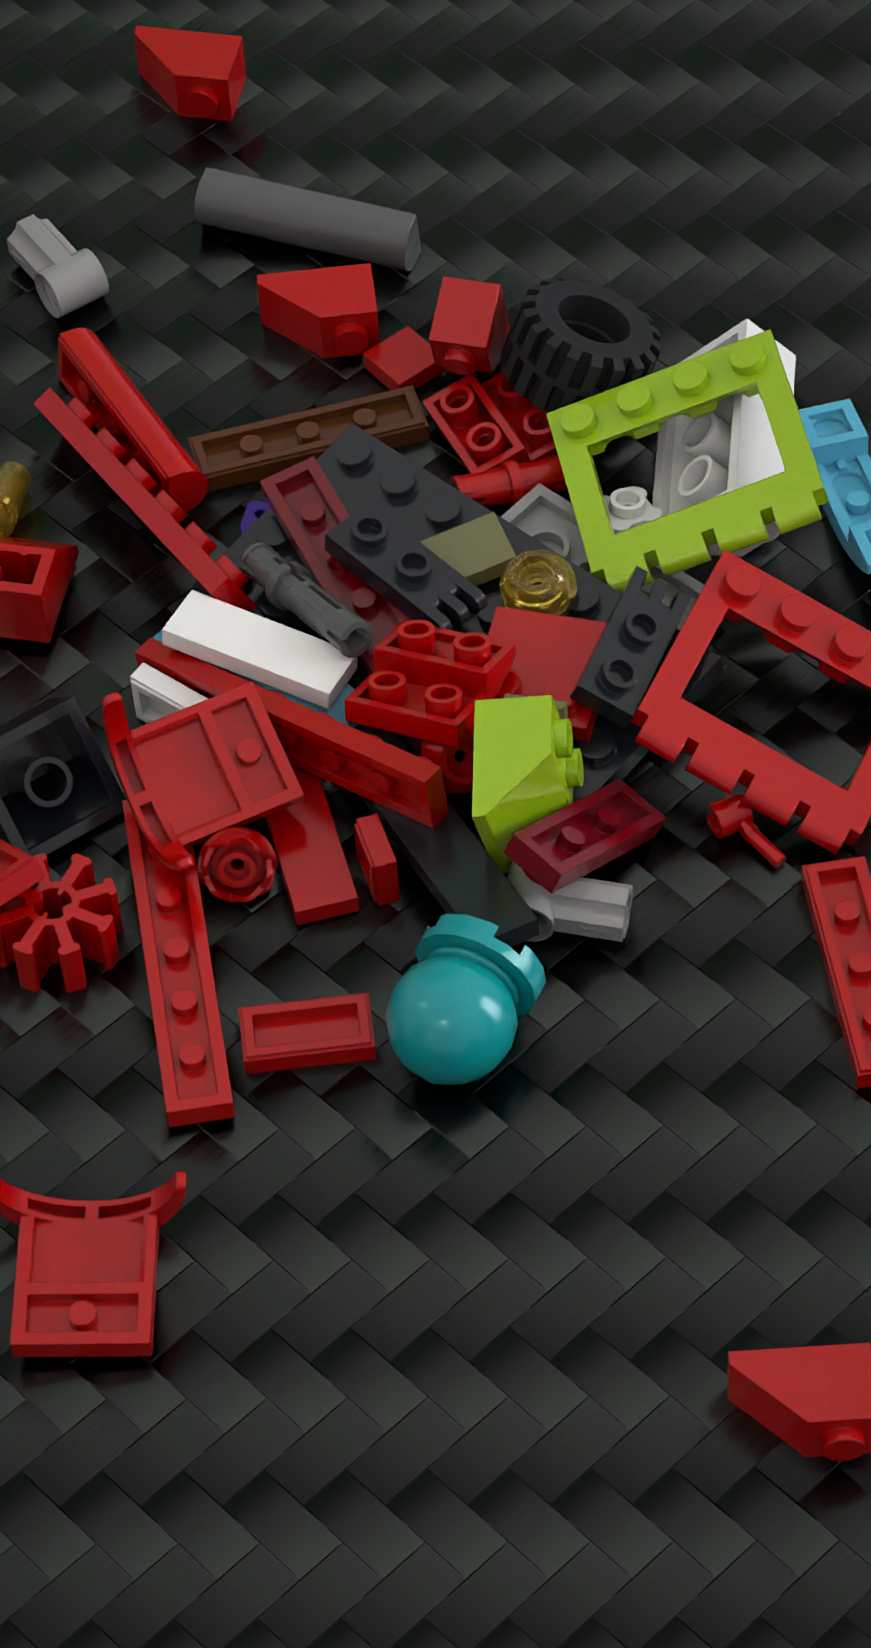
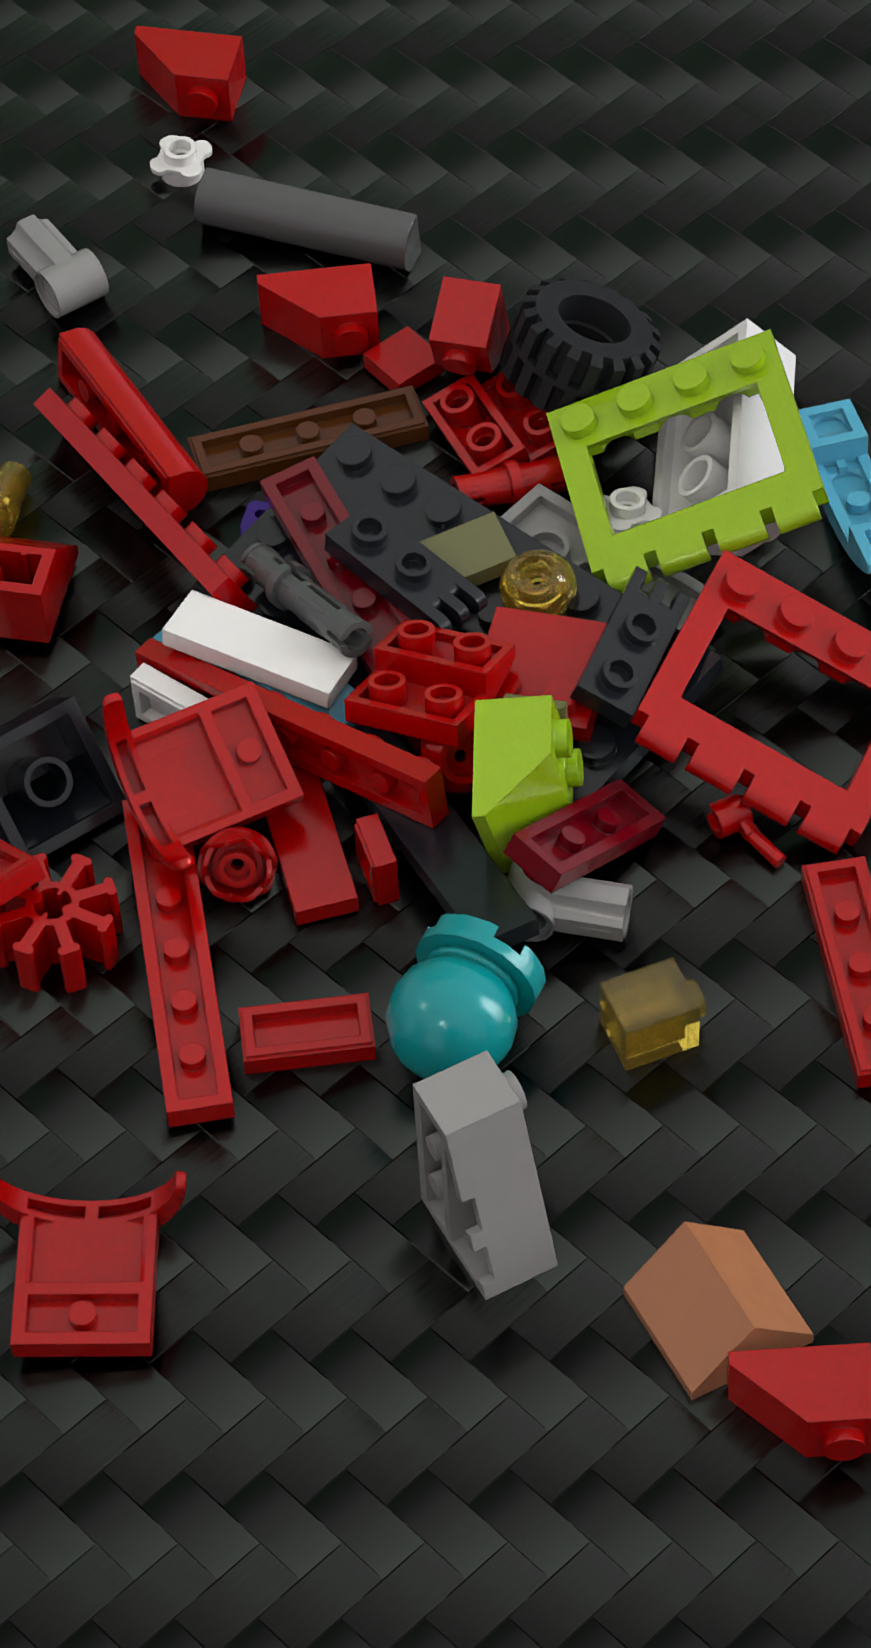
none -> white plate [150,135,212,187]
none -> light grey wedge [413,1050,558,1300]
none -> clear yellow brick [600,957,706,1071]
none -> nougat slope [623,1222,814,1400]

